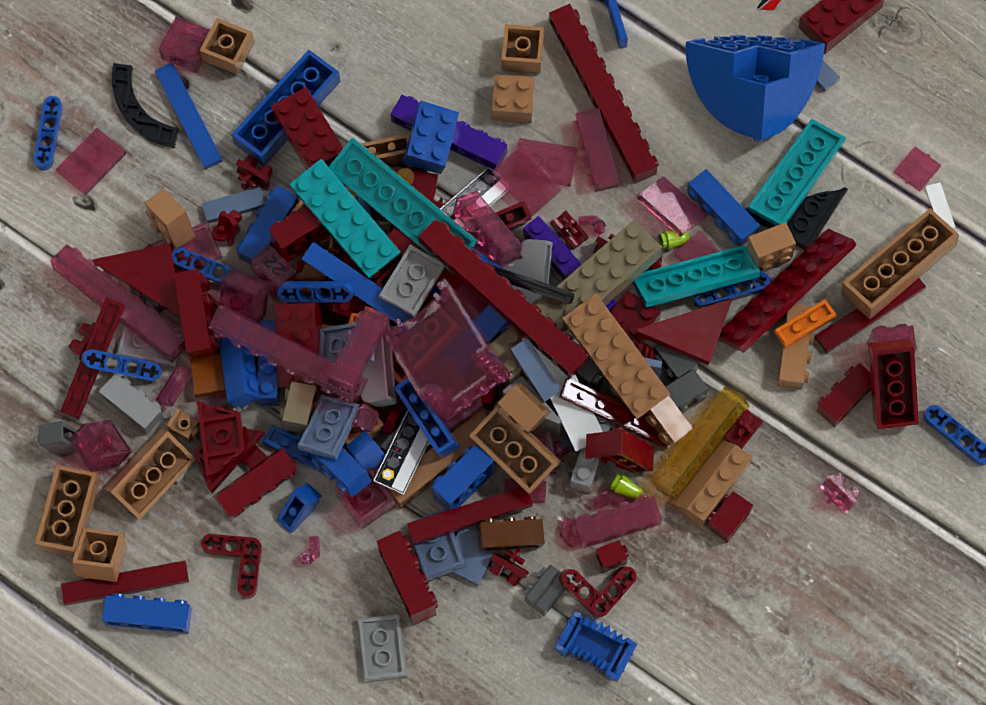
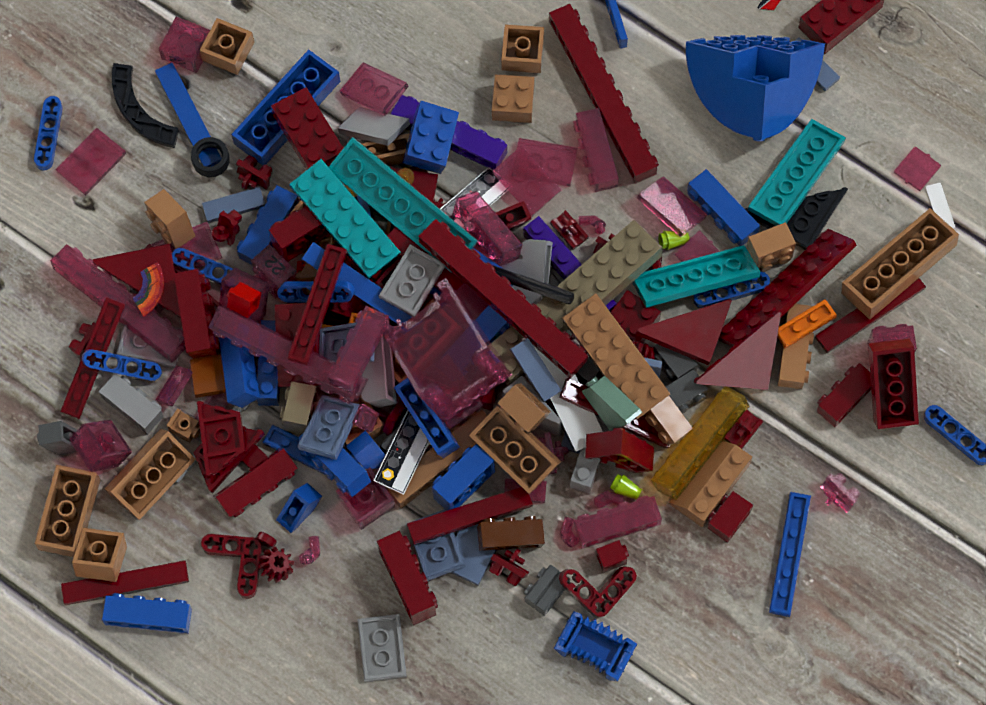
none -> tile [133,262,164,317]
none -> black tyre [191,137,230,178]
none -> red brick [227,282,261,318]
none -> dark red tile [255,531,277,549]
none -> dark red gear [258,547,294,583]
none -> dark red tile [287,244,347,366]
none -> light grey tile [338,107,410,146]
none -> clear pink tile [340,62,409,116]
none -> sand green slope [582,376,642,431]
none -> dark red tile [694,311,781,390]
none -> blue tile [769,492,811,617]

